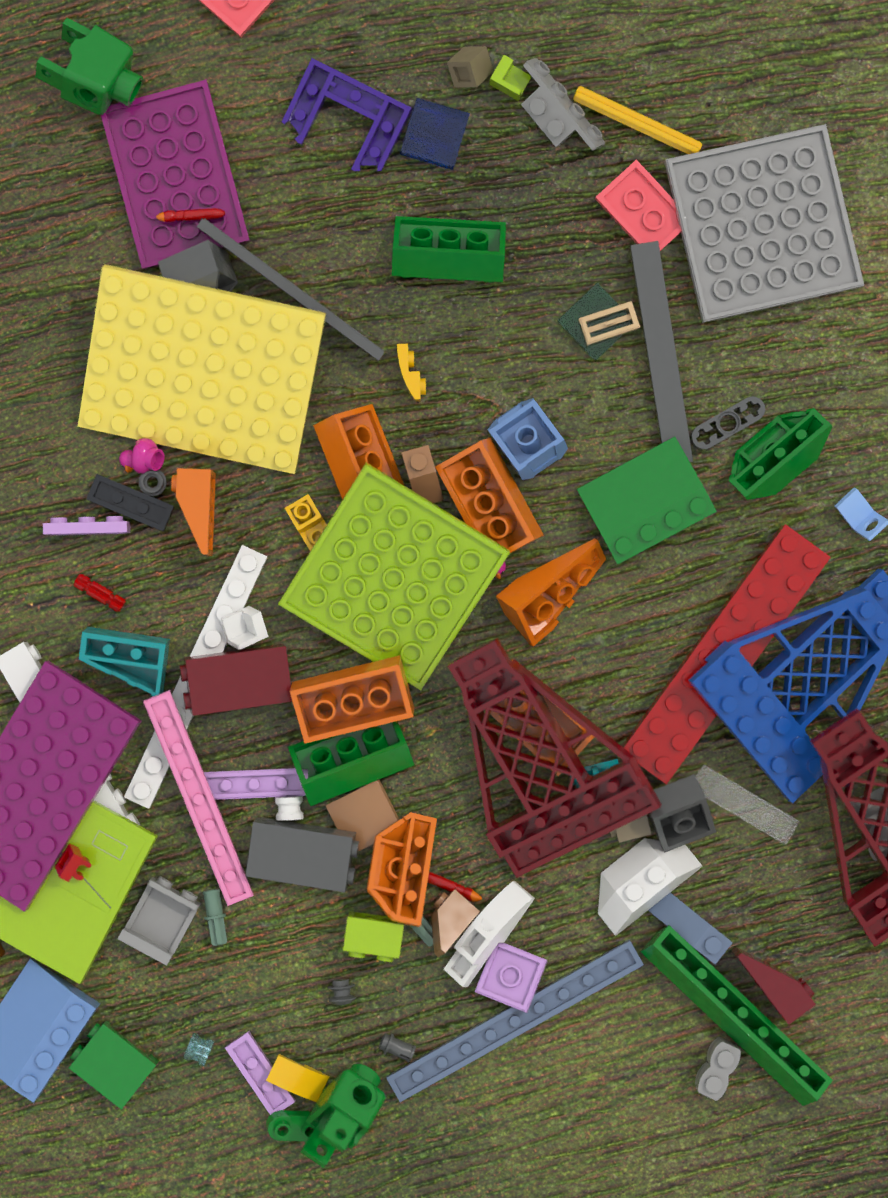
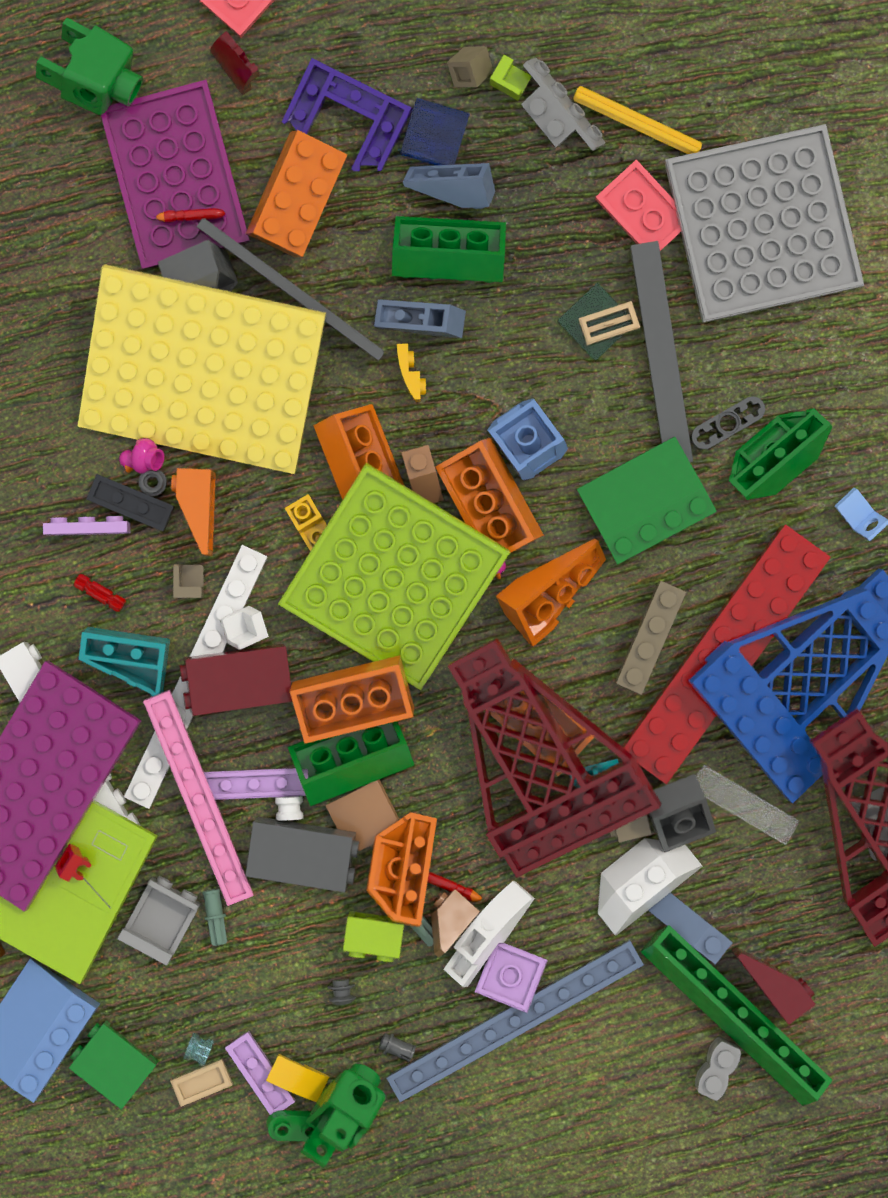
none -> tan tile [170,1058,233,1107]
none -> dark tan panel [173,564,204,598]
none -> dark red slope [210,31,259,96]
none -> orange brick [246,130,348,257]
none -> sand blue slope [374,299,466,338]
none -> sand blue slope [403,163,495,209]
none -> dark tan brick [614,581,686,695]

